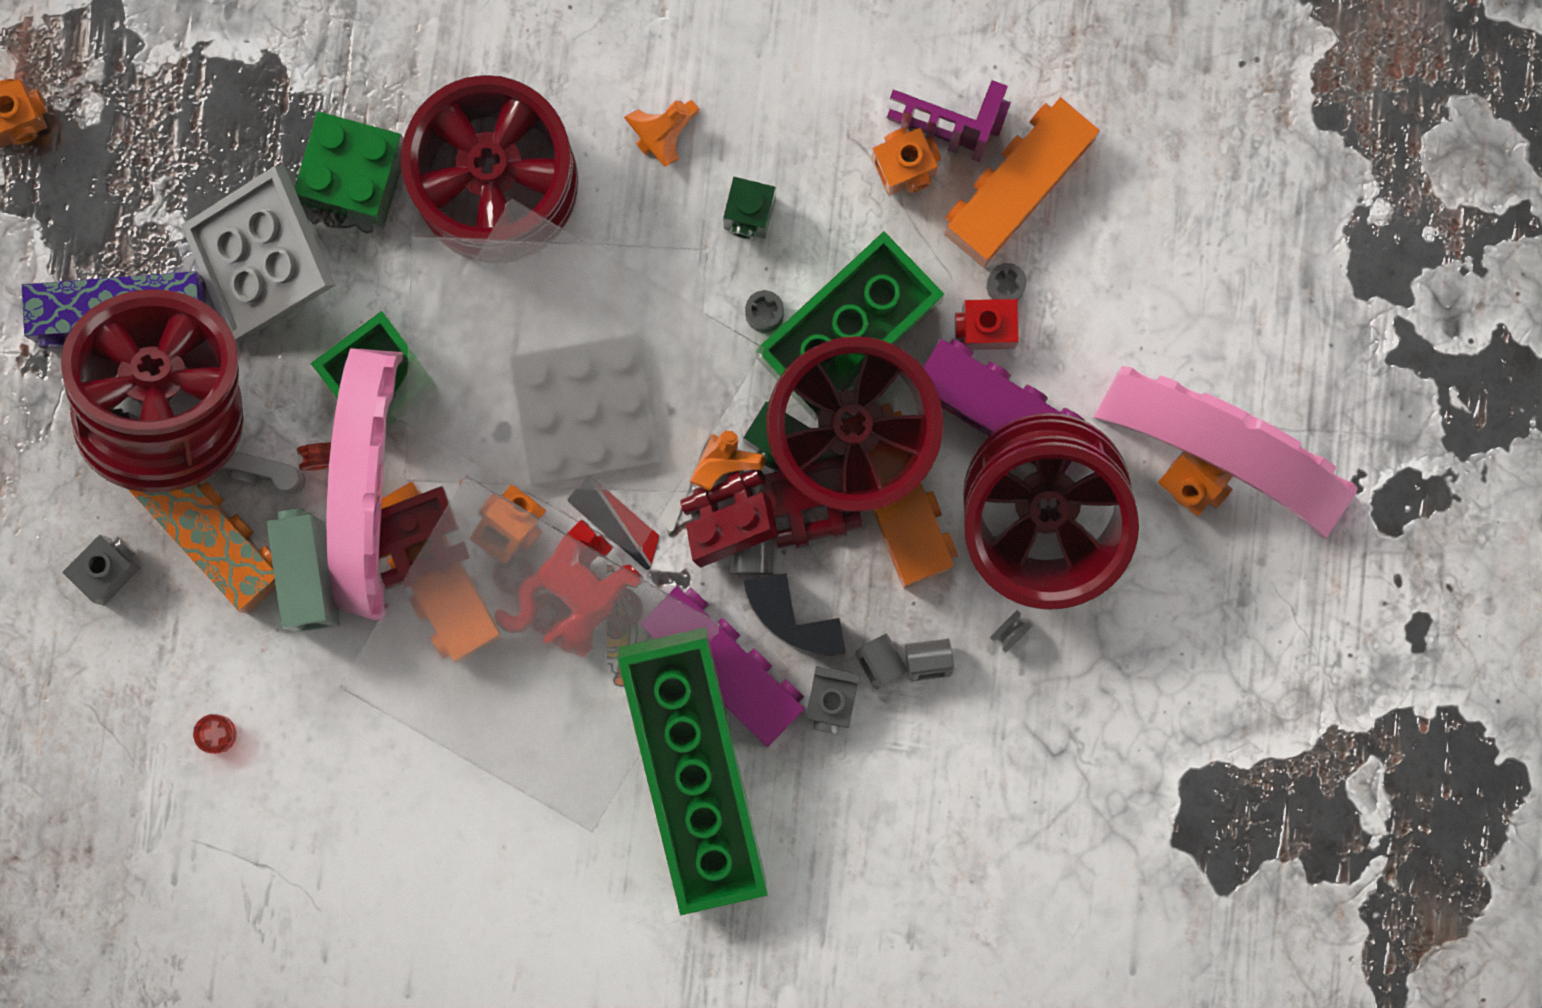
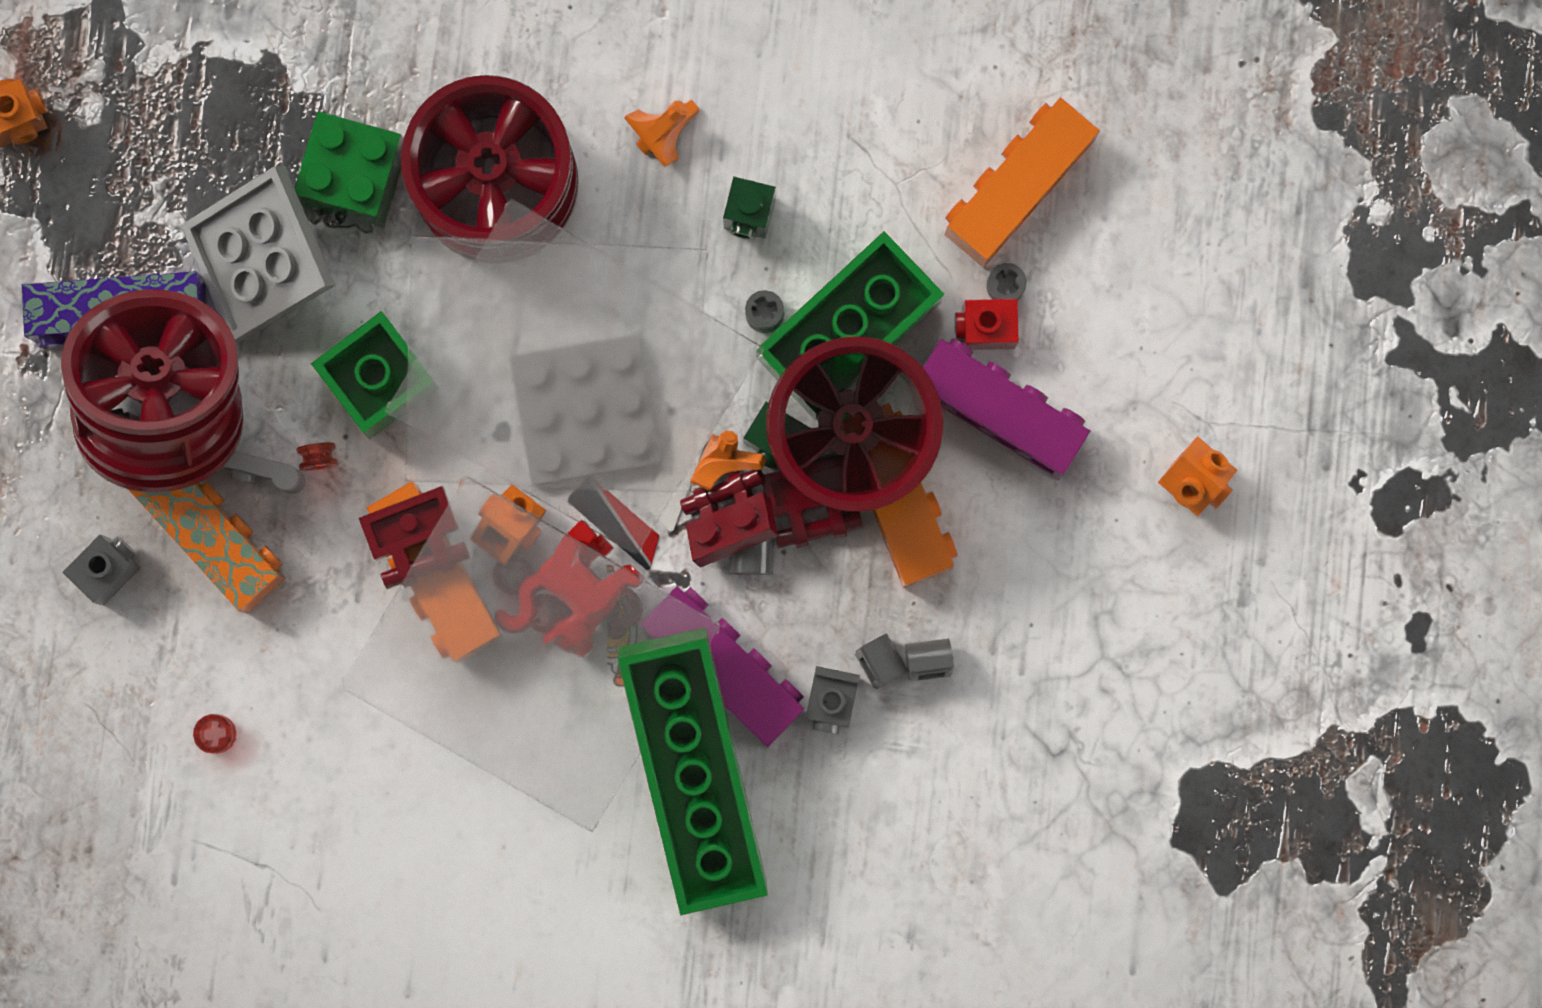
sand green brick [266,508,340,632] -> none
bright pink windscreen [327,349,403,621] -> none
black brick [743,573,846,656] -> none
orange brick [871,127,941,196] -> none
magenta plate [887,80,1011,162] -> none
dark red wheel [963,413,1139,610] -> none
dark grey bush [990,610,1033,653] -> none
bright pink windscreen [1094,366,1358,538] -> none

